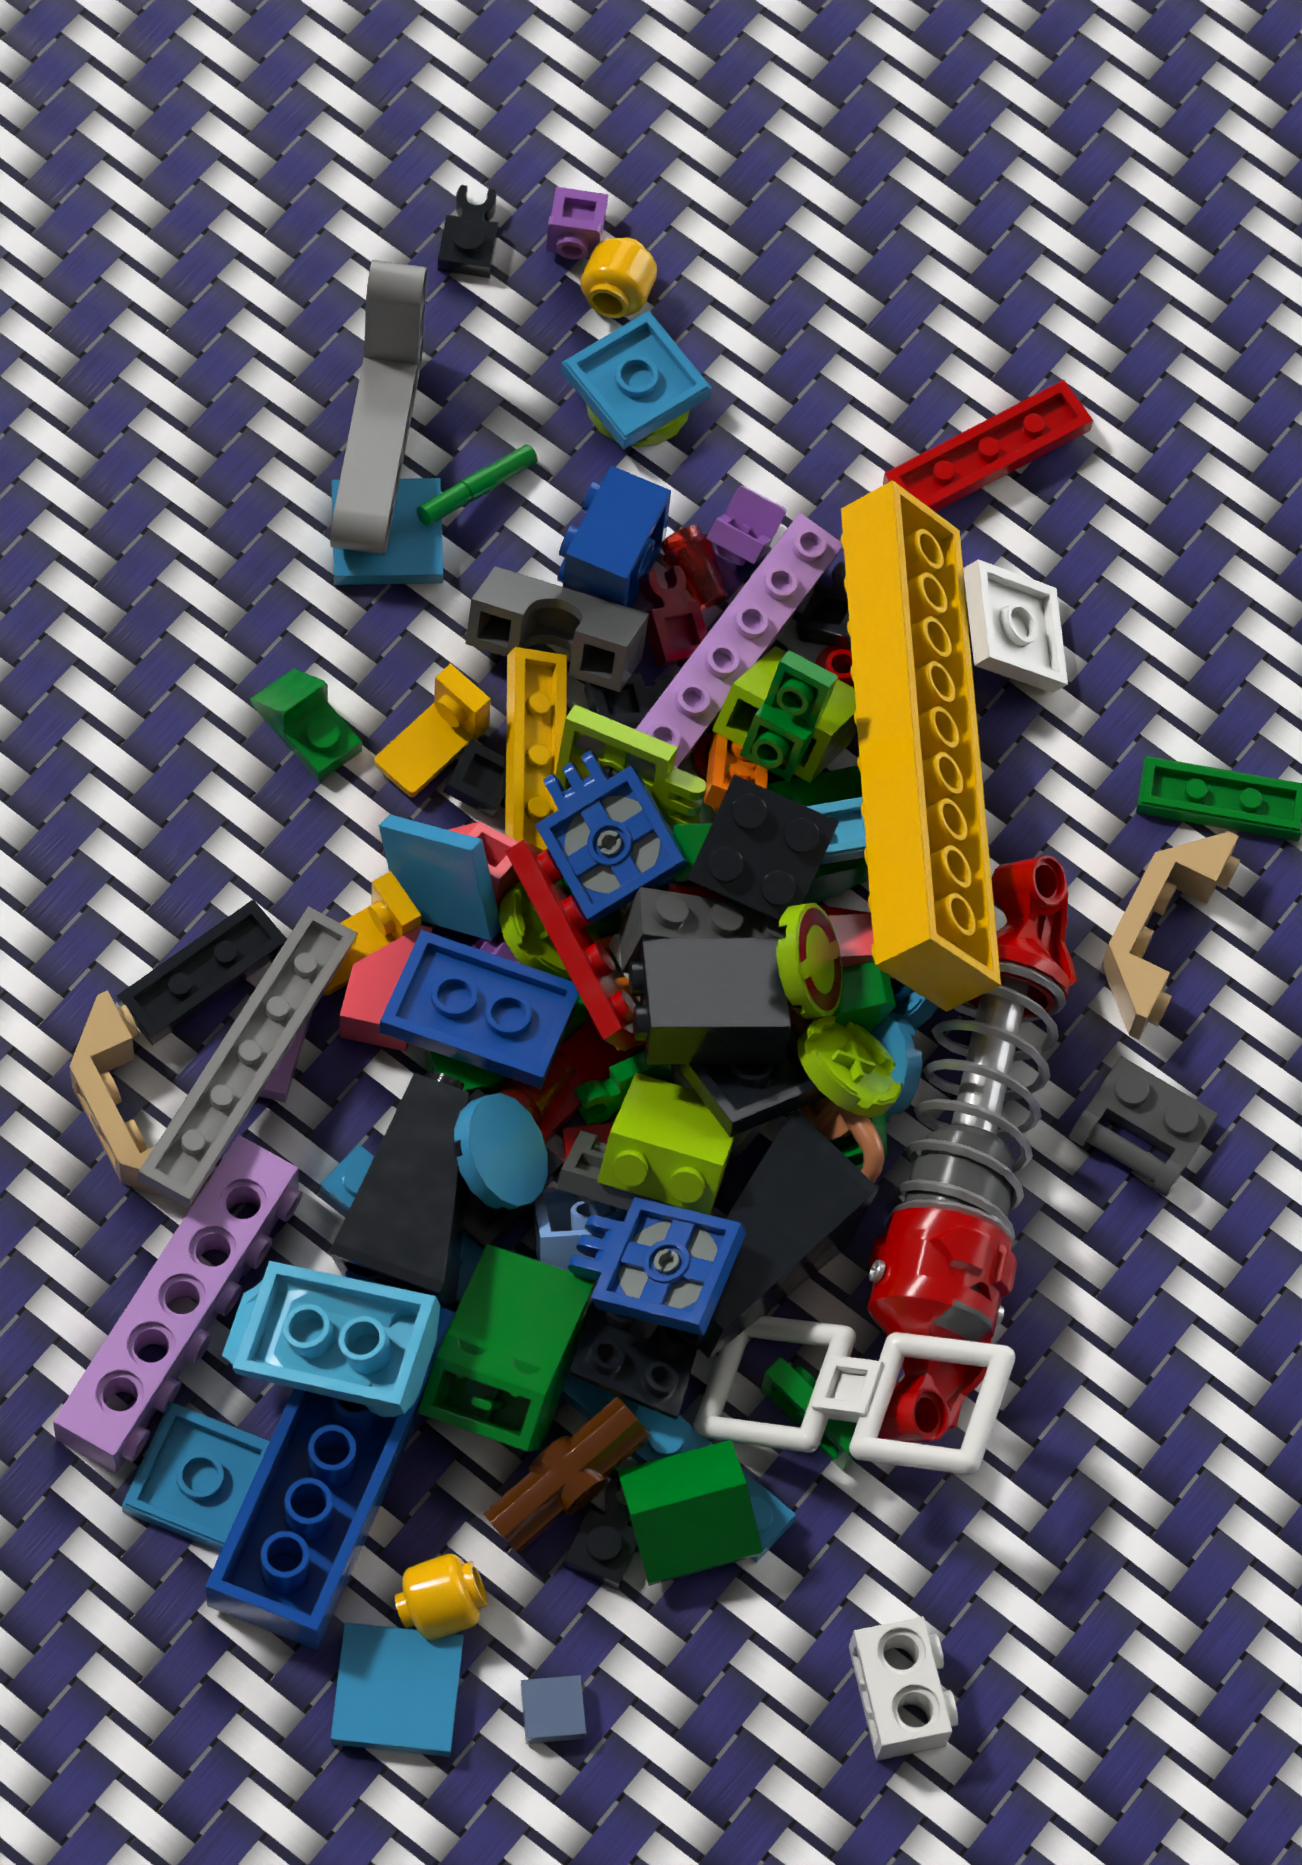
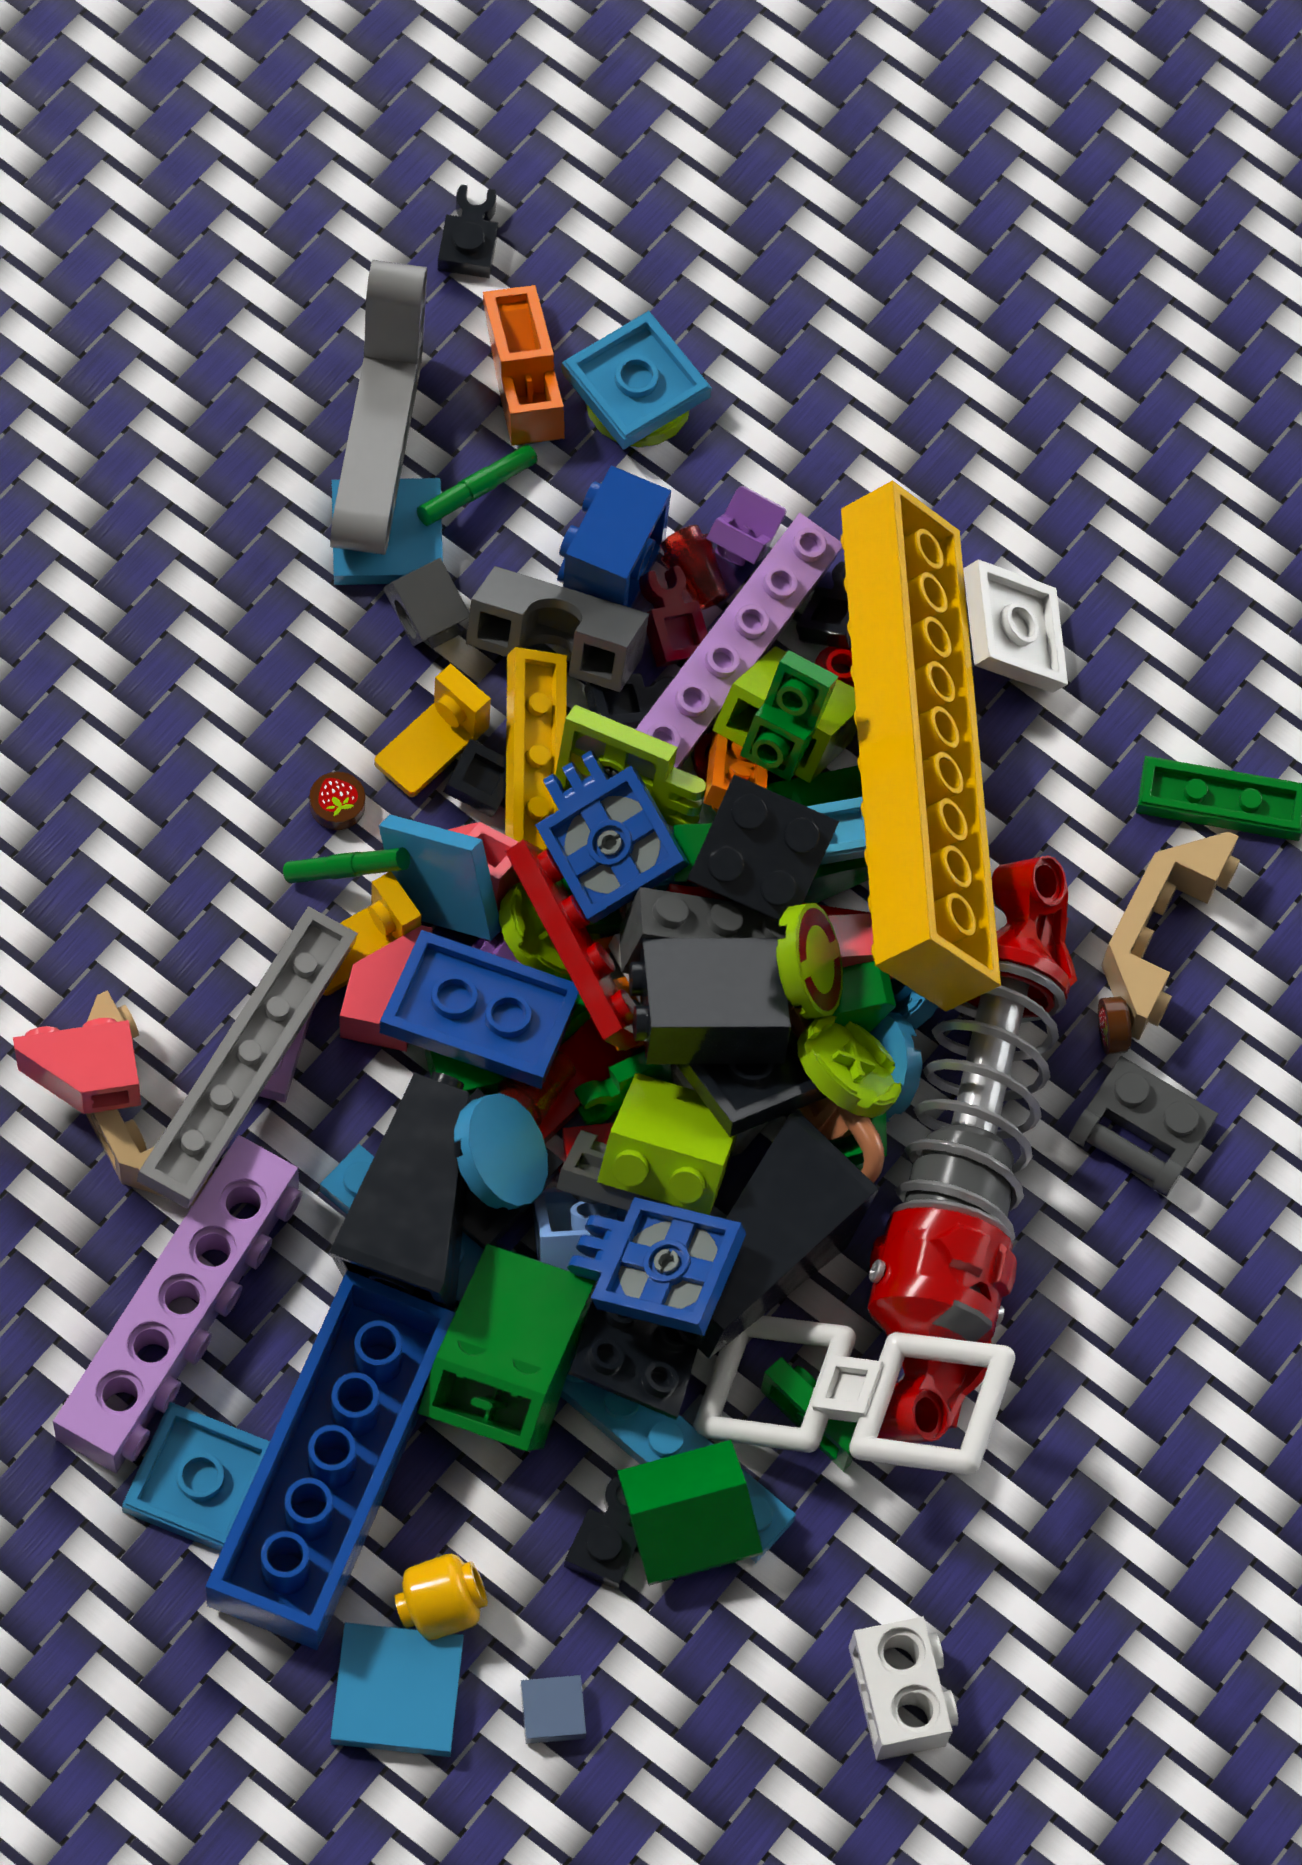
black plate [117,899,287,1046] -> none
medium azure slope [222,1261,440,1417] -> none
green slope [250,668,362,782] -> none
reddish brown piece [483,1397,652,1554] -> none
medium lavender bracket [546,187,608,259] -> none
yellow head [581,238,657,318] -> none
red plate [882,380,1093,512] -> none
none -> coral slope [13,1018,141,1114]
none -> green piece [283,847,410,884]
none -> reddish brown tile [309,771,365,830]
none -> dark grey brick [383,558,469,649]
none -> orange slope [483,285,565,446]
none -> reddish brown tile [1098,996,1132,1055]

